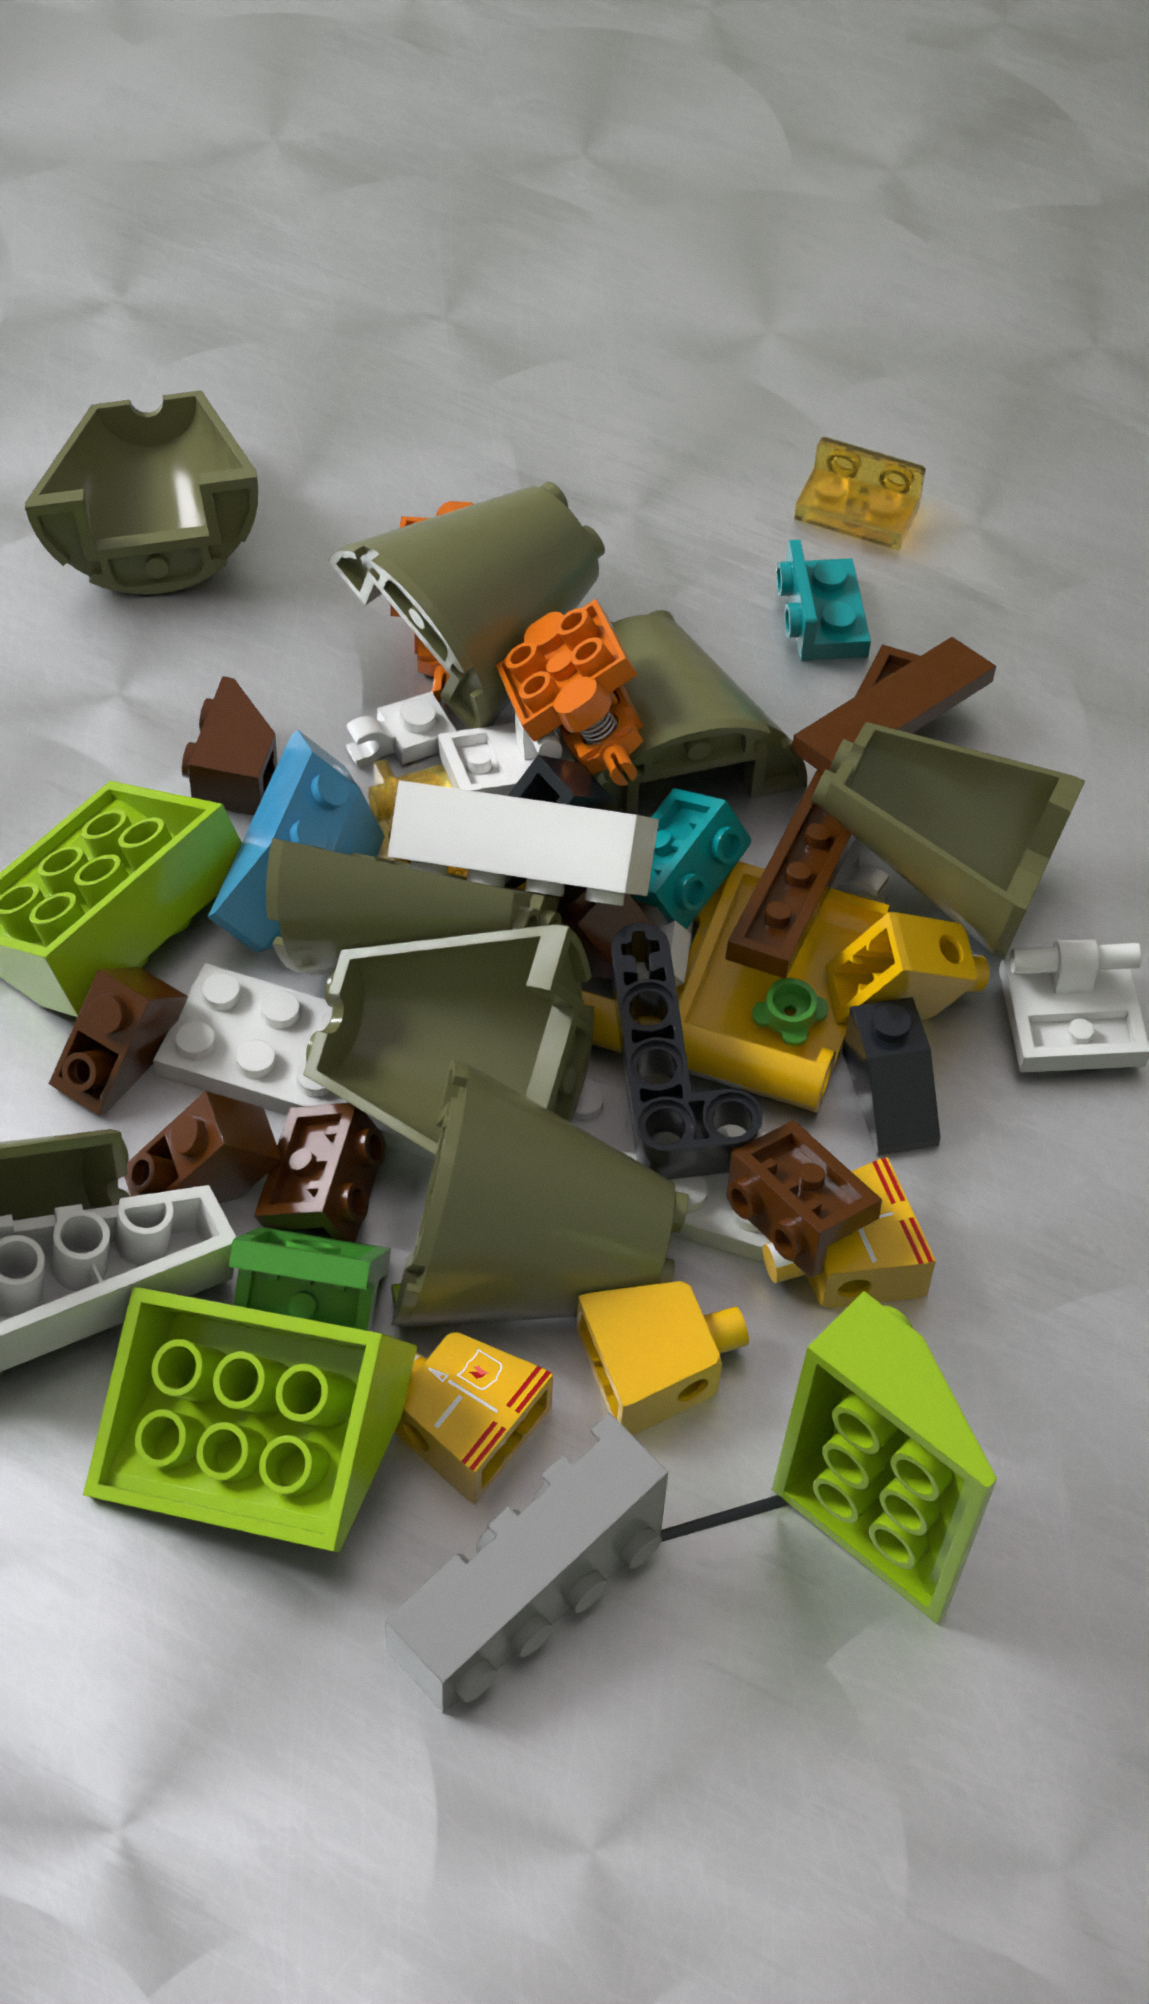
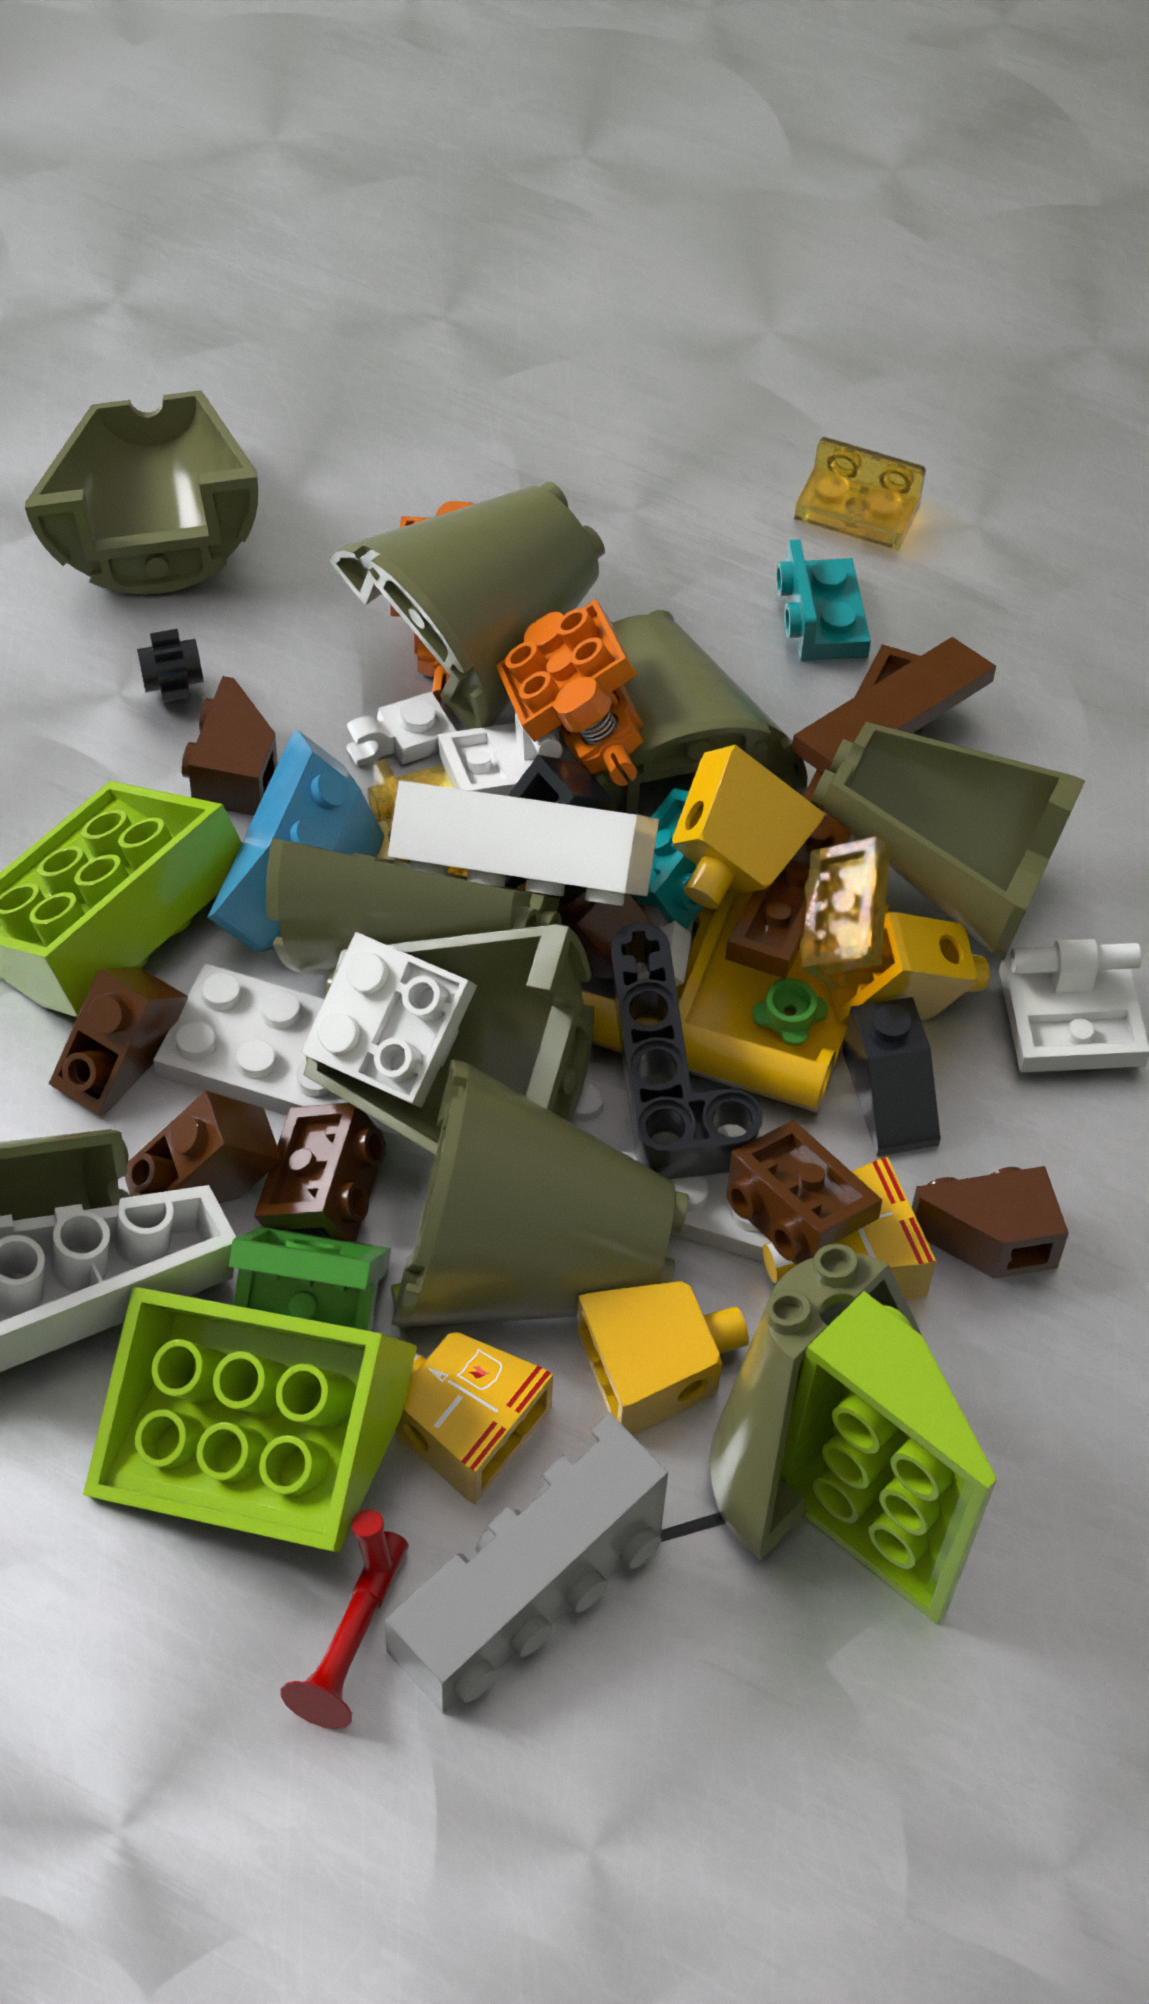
none -> black gear [137,628,204,702]
none -> red piece [280,1509,409,1729]
none -> white plate [300,932,477,1108]
none -> yellow torso [672,745,825,909]
none -> olive cone [710,1244,922,1560]
none -> clear yellow bracket [800,836,890,990]
none -> reddish brown slope [912,1166,1069,1279]

